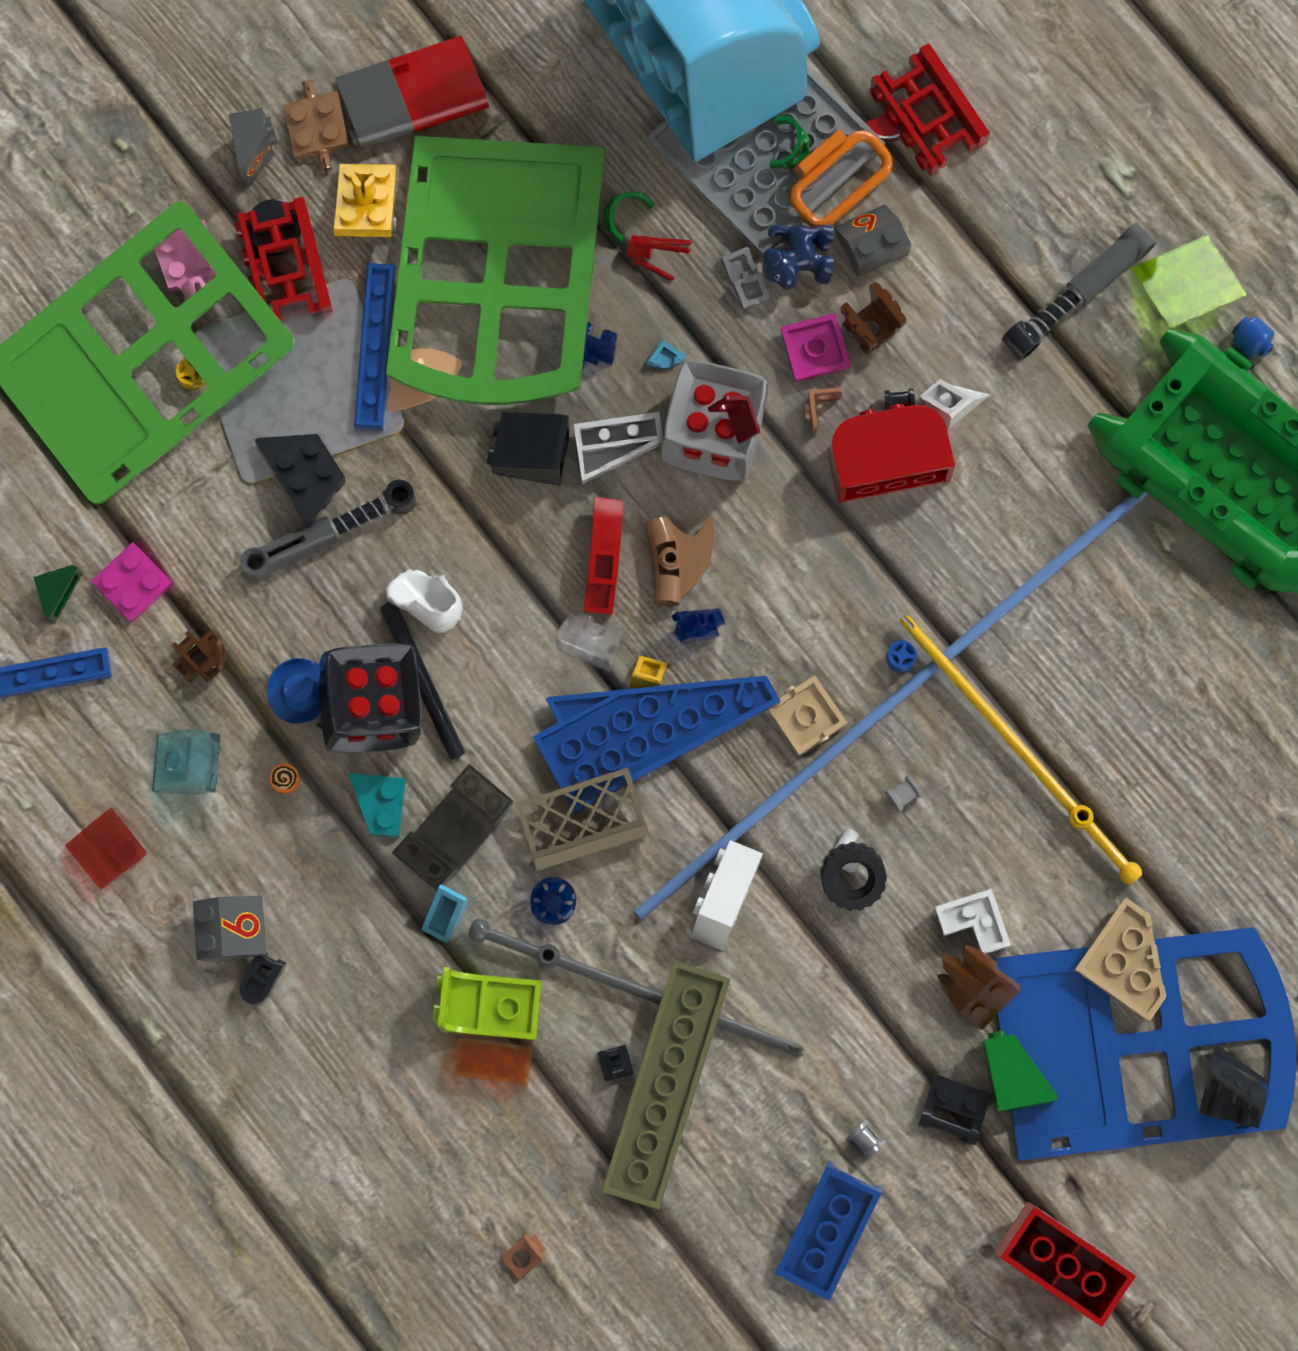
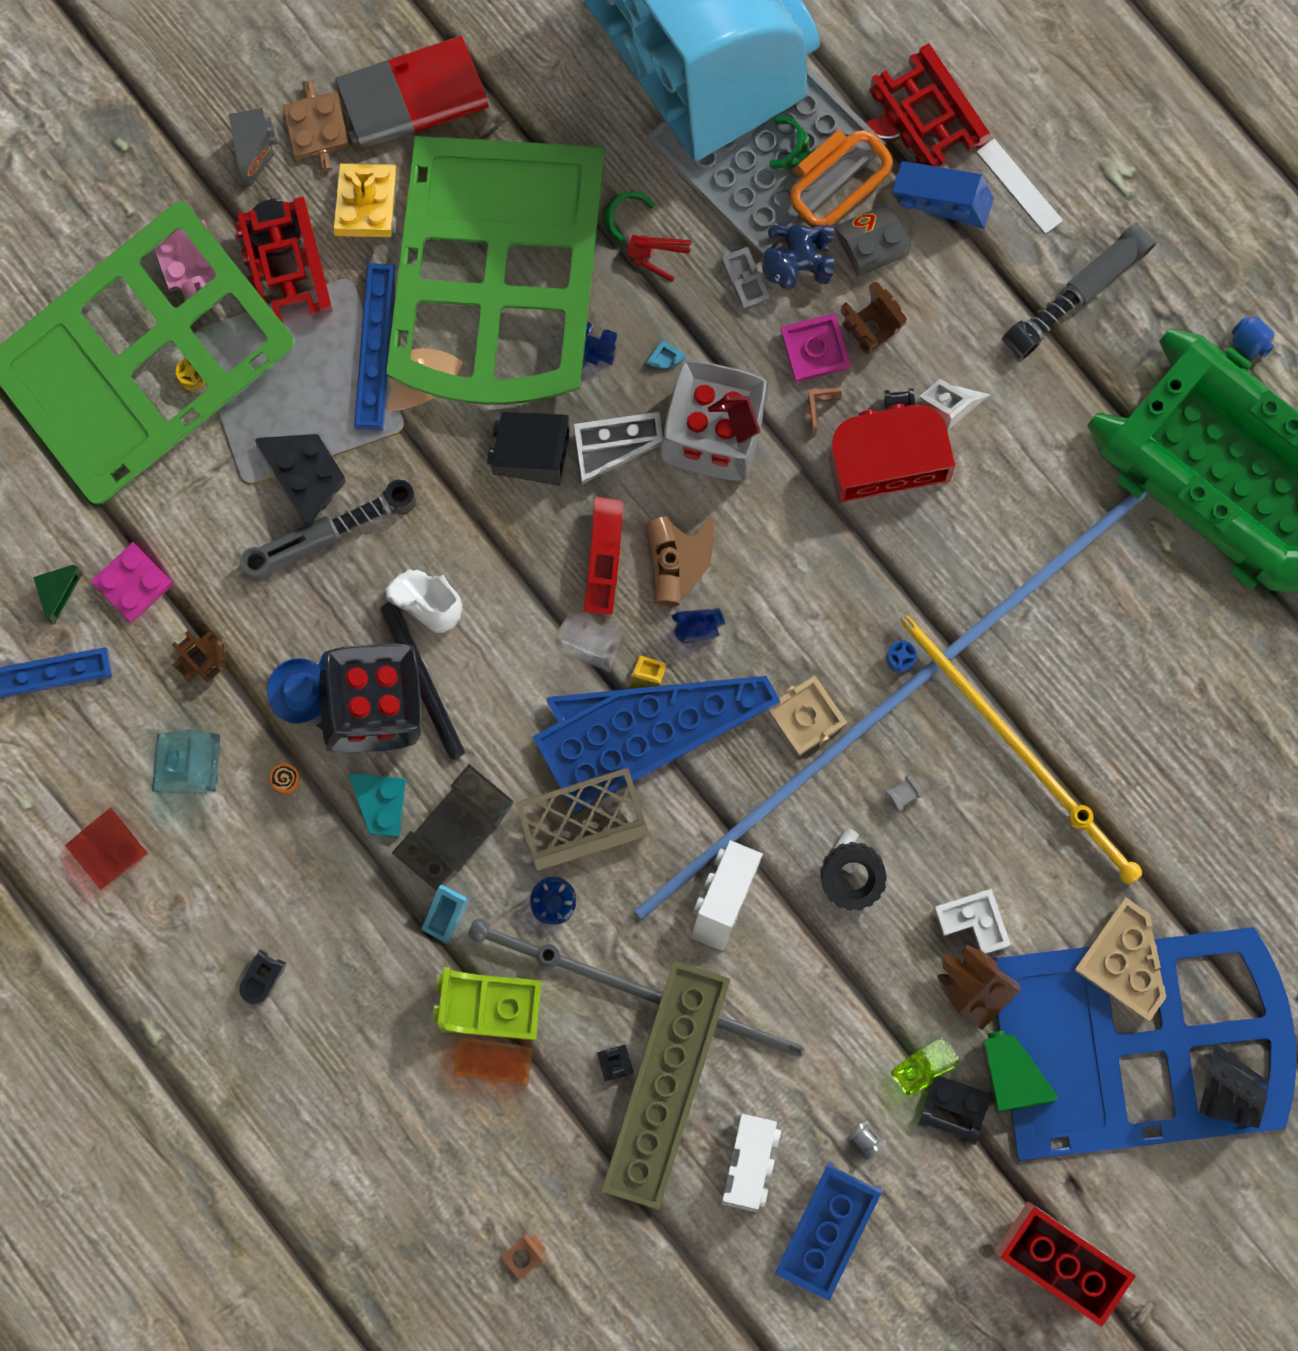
dark grey slope [193,895,267,963] -> none
clear neon green piece [1131,235,1248,329] -> none
none -> white wedge [722,1114,781,1212]
none -> clear neon green slope [891,1038,960,1095]
none -> blue wedge [892,161,994,229]
none -> white sticker [977,139,1063,233]

